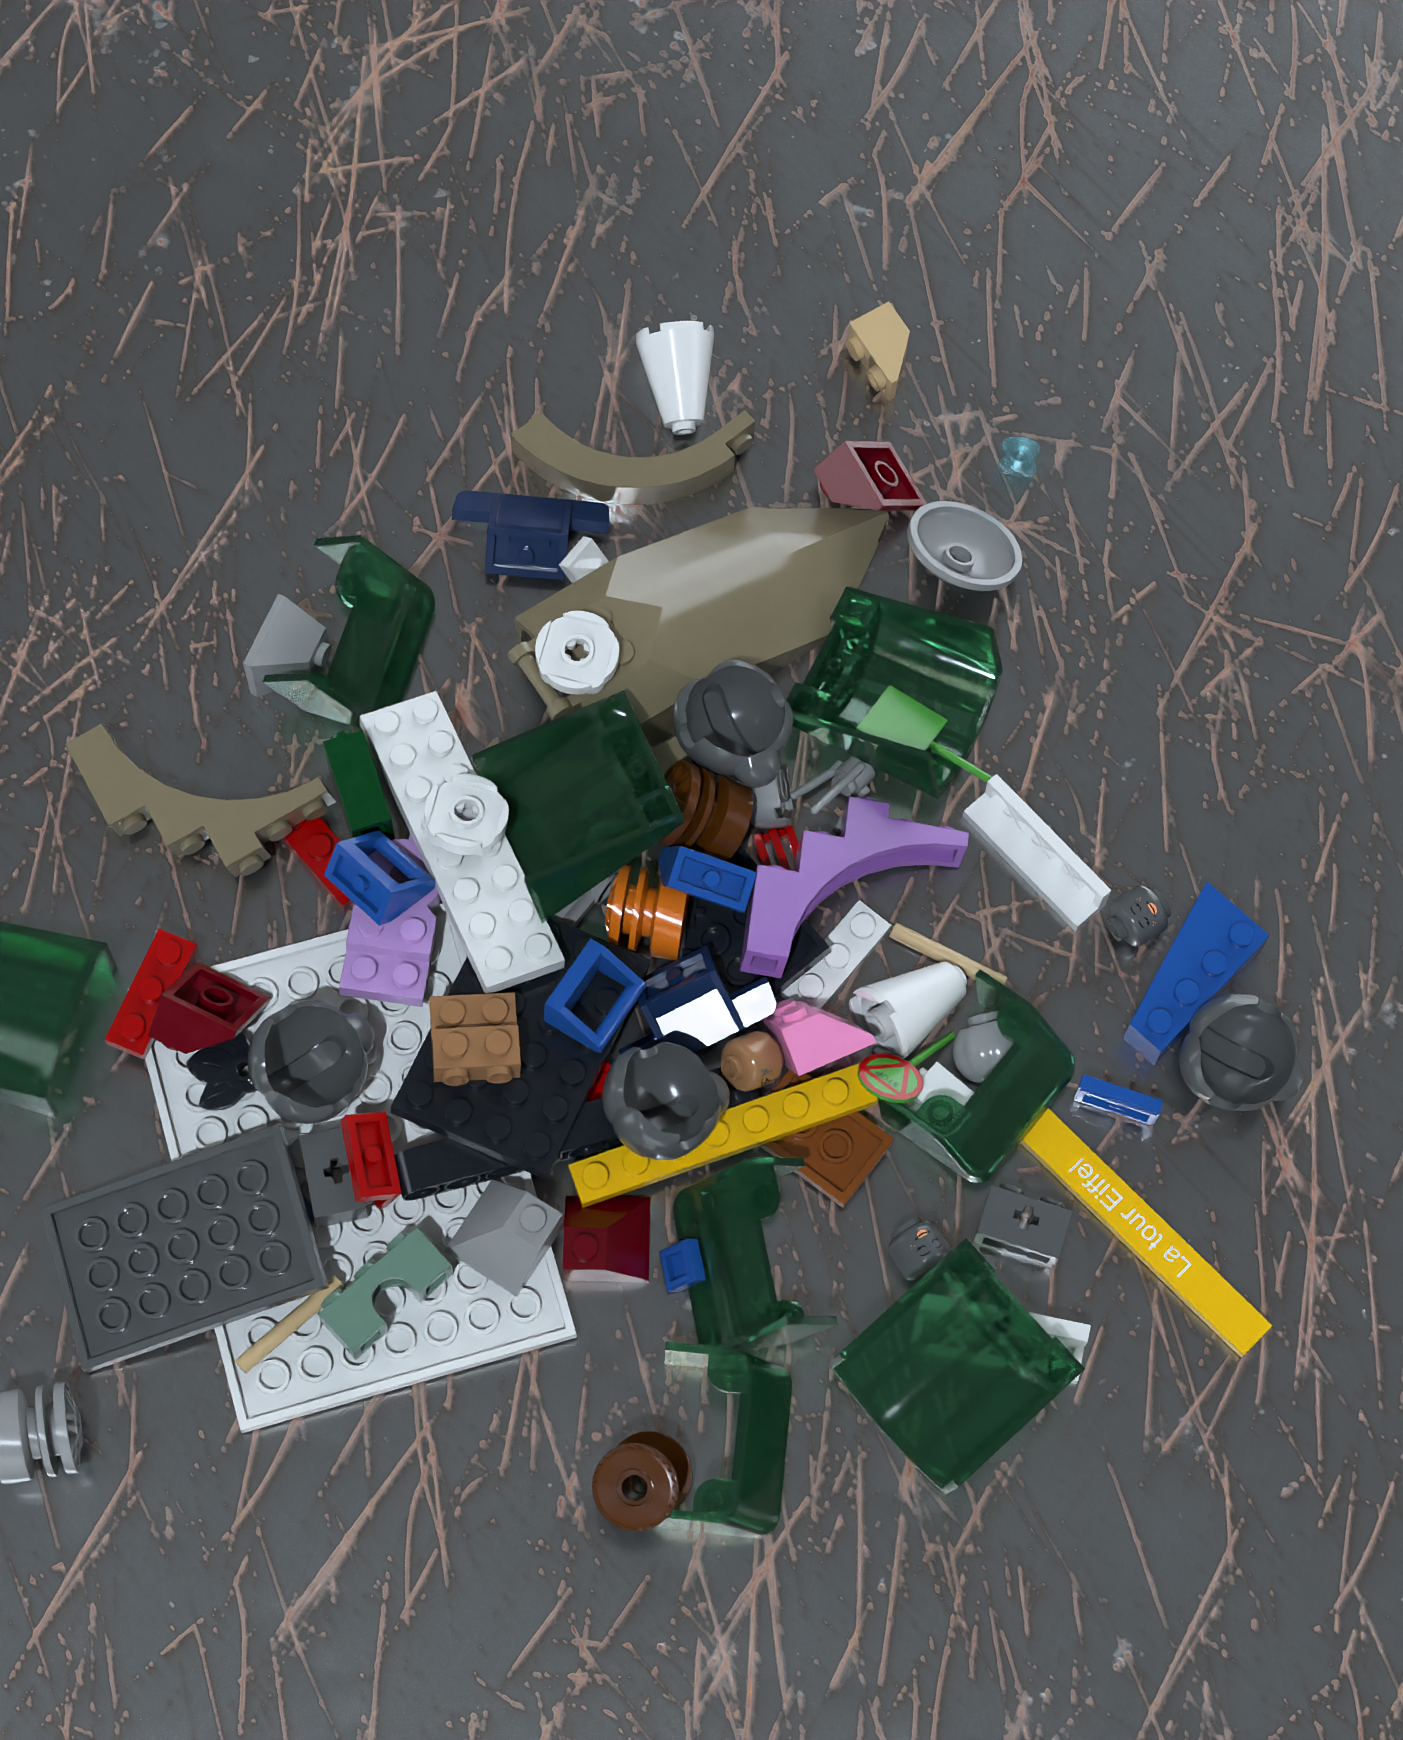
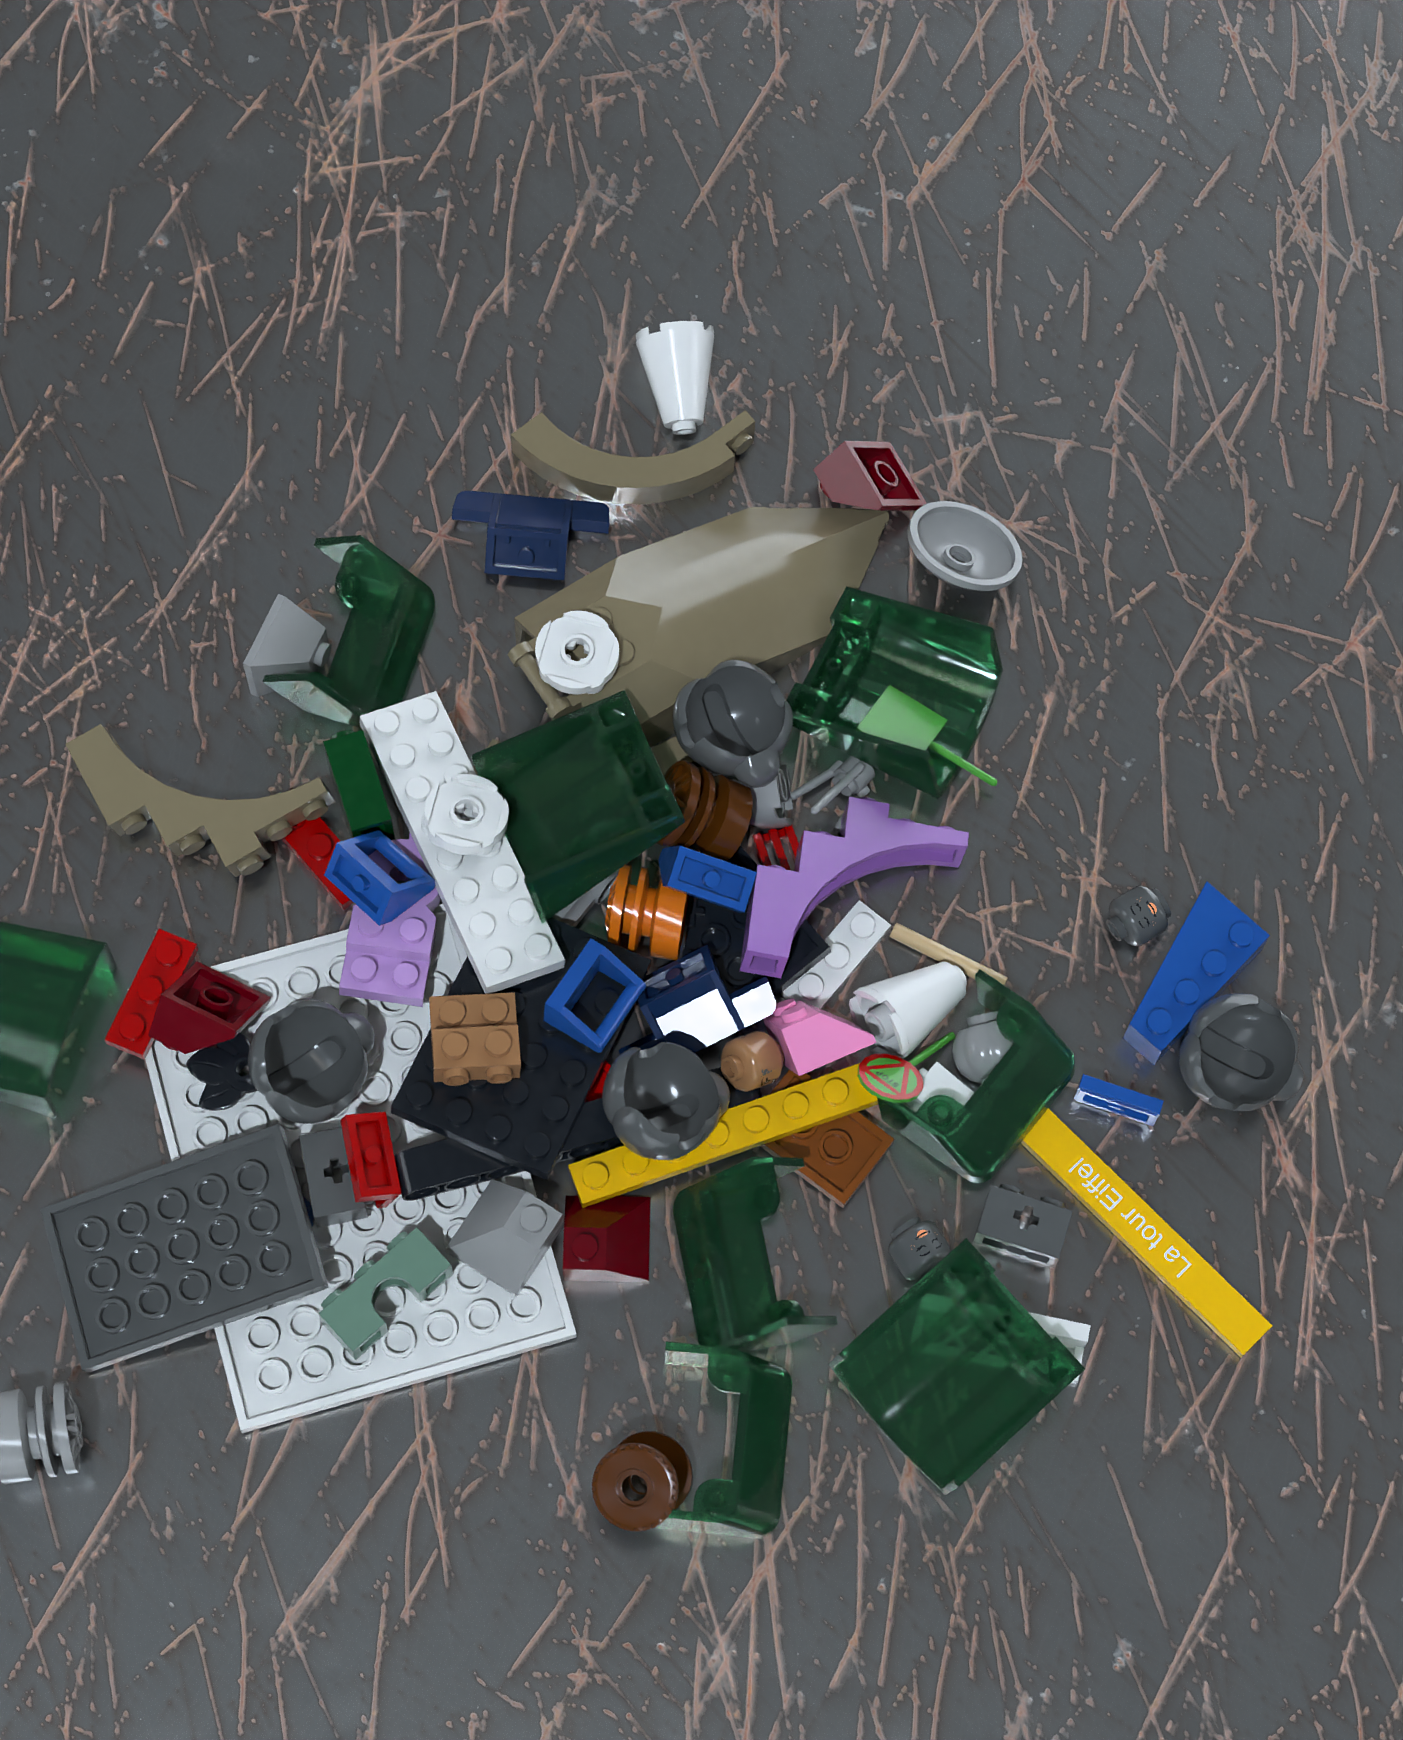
tan bar [235,1275,345,1374] -> none
white tile [559,536,609,583] -> none
blue tile [659,1239,706,1292] -> none
tan slope [846,301,910,401] -> none
white fence [963,774,1111,932] -> none
clear light blue plate [998,437,1041,477] -> none

